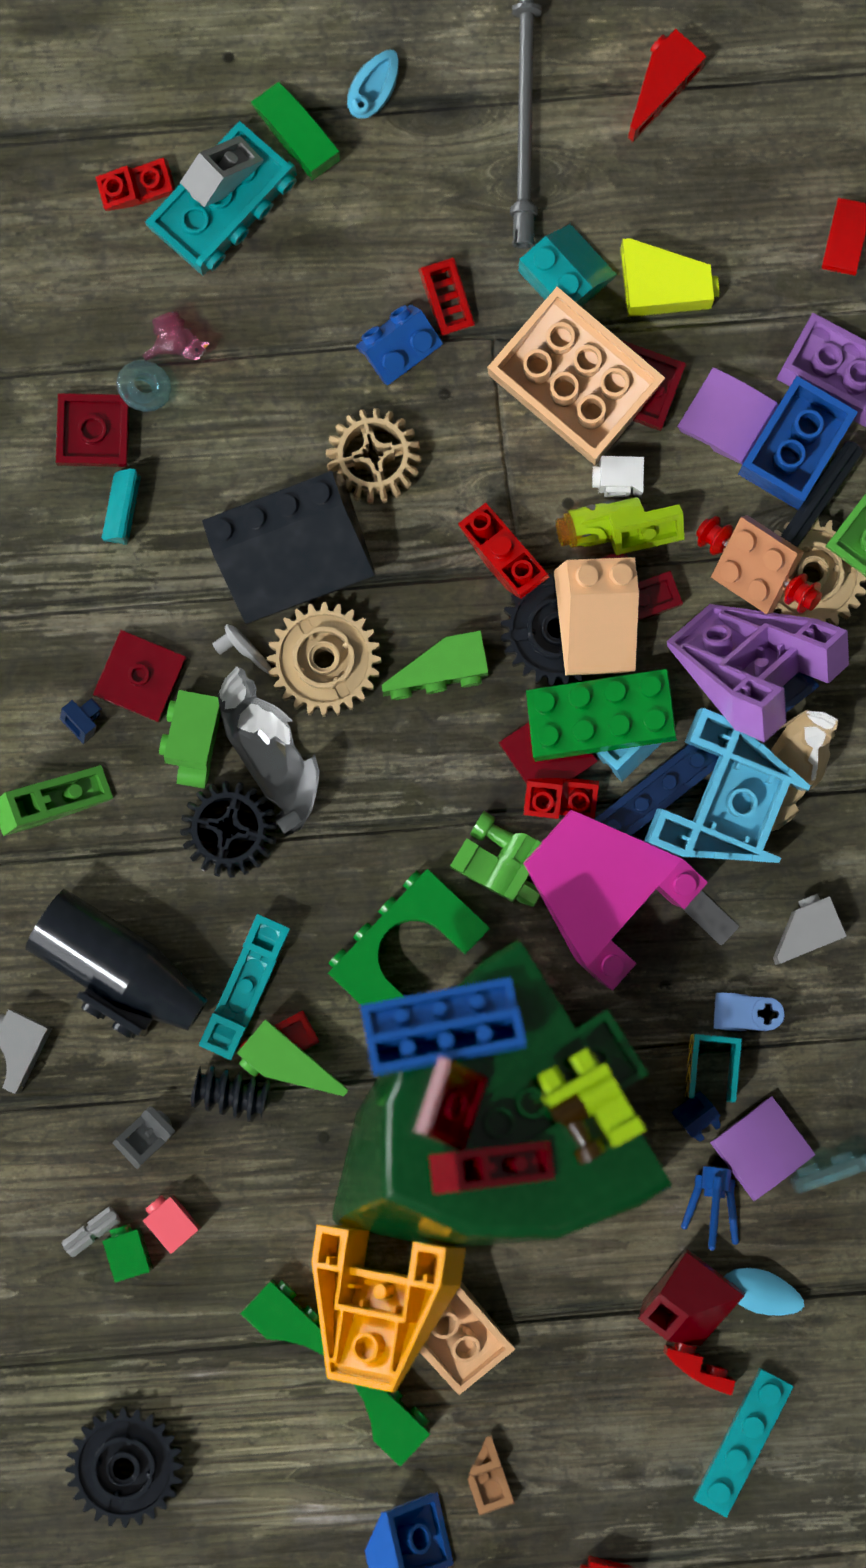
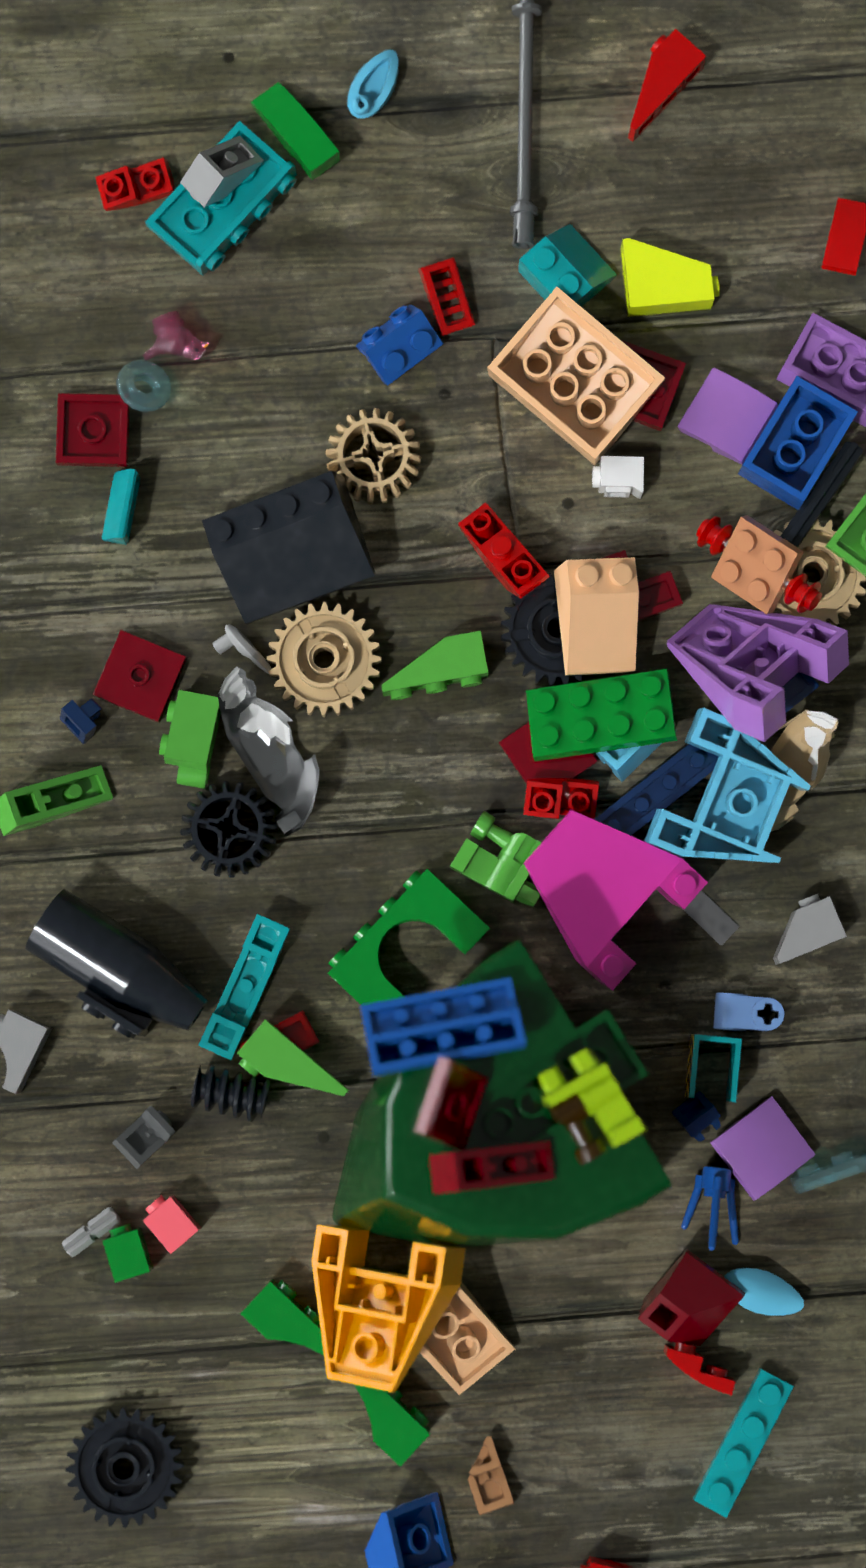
lime plate [555,497,685,555] -> none

